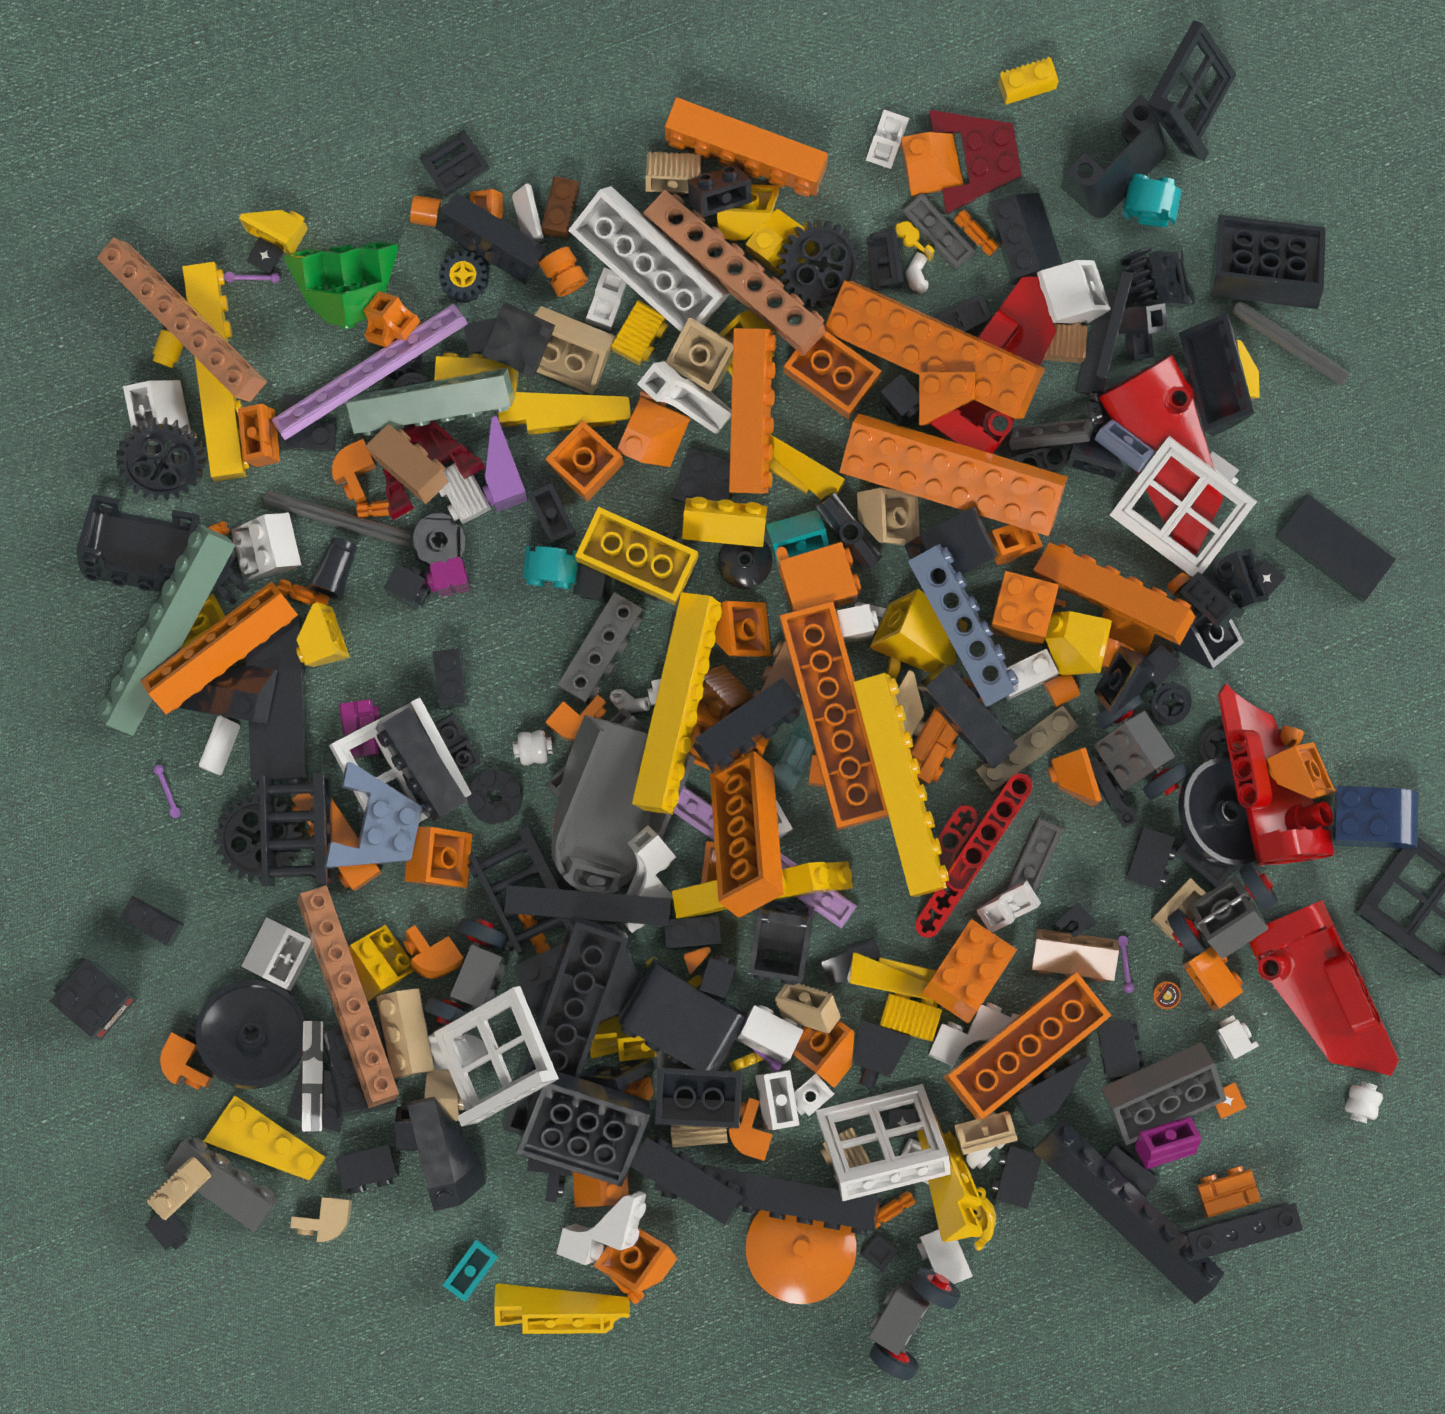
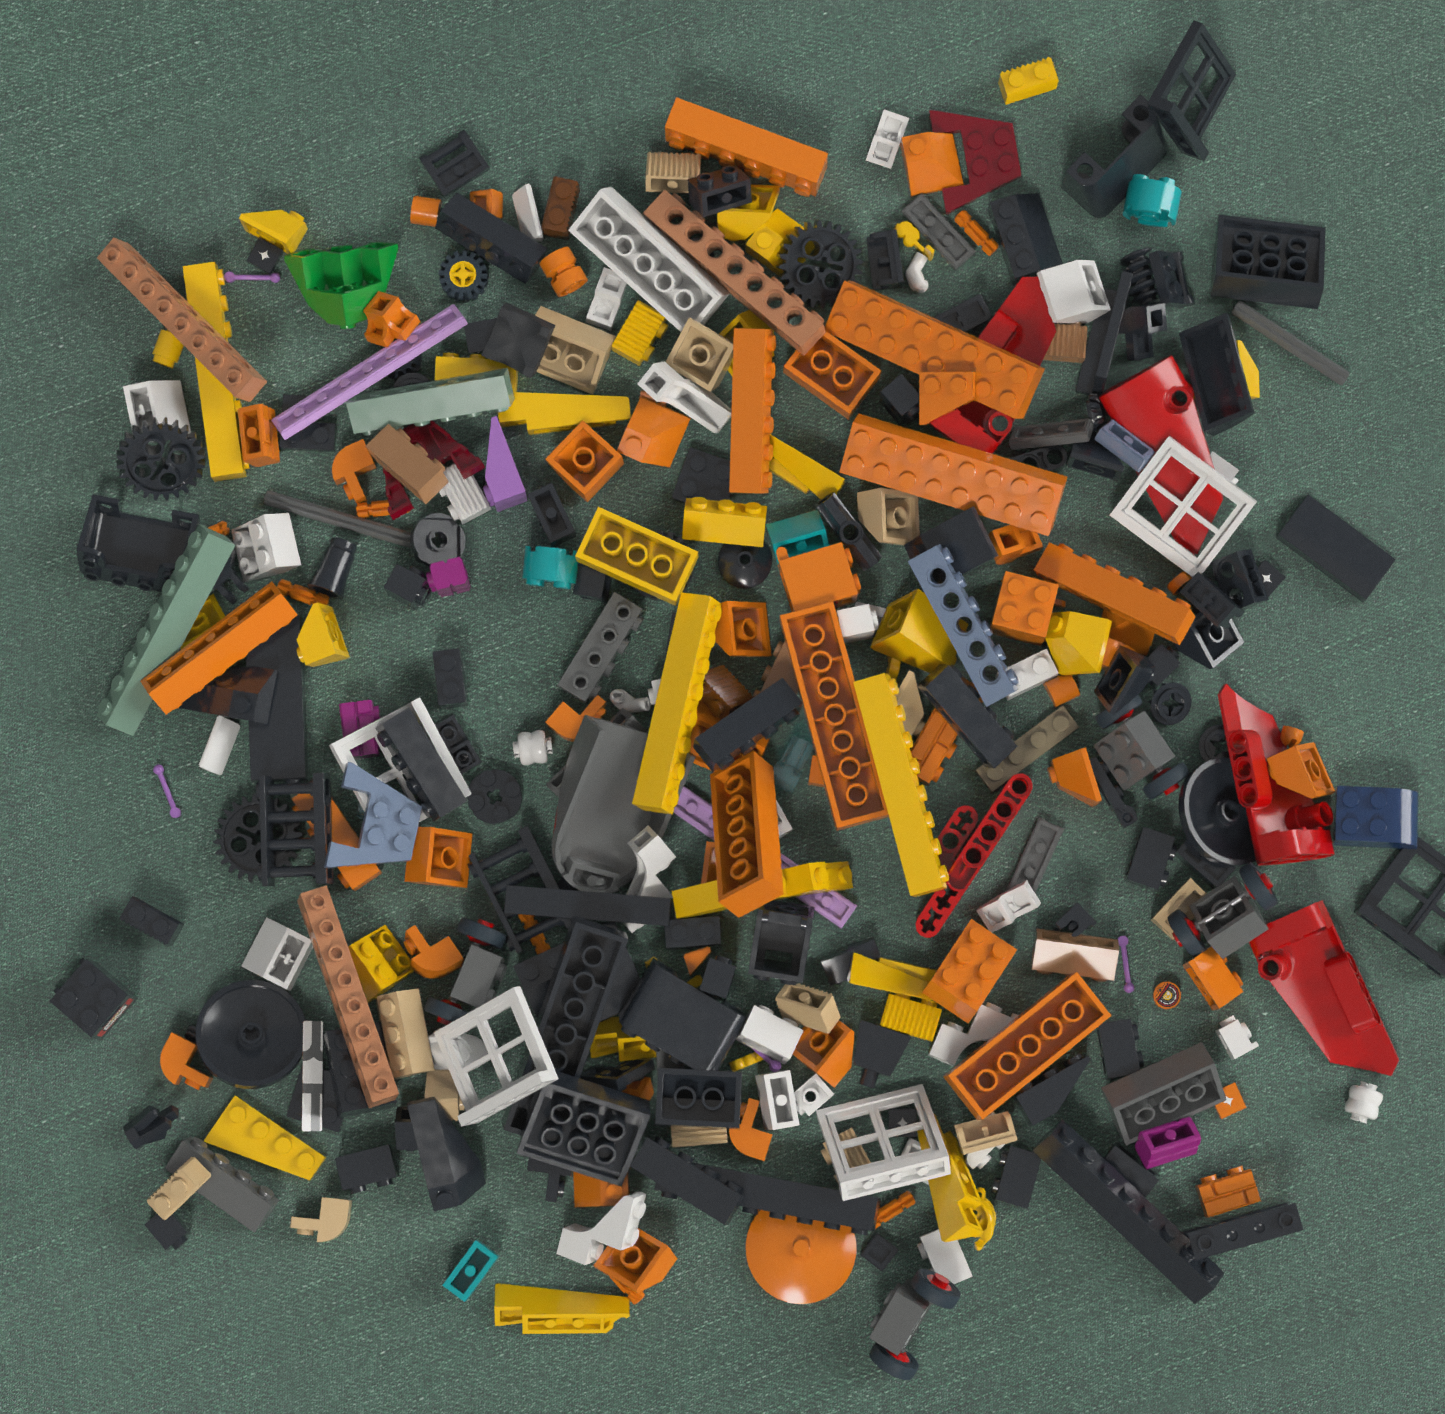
none -> black rock [123,1105,179,1149]

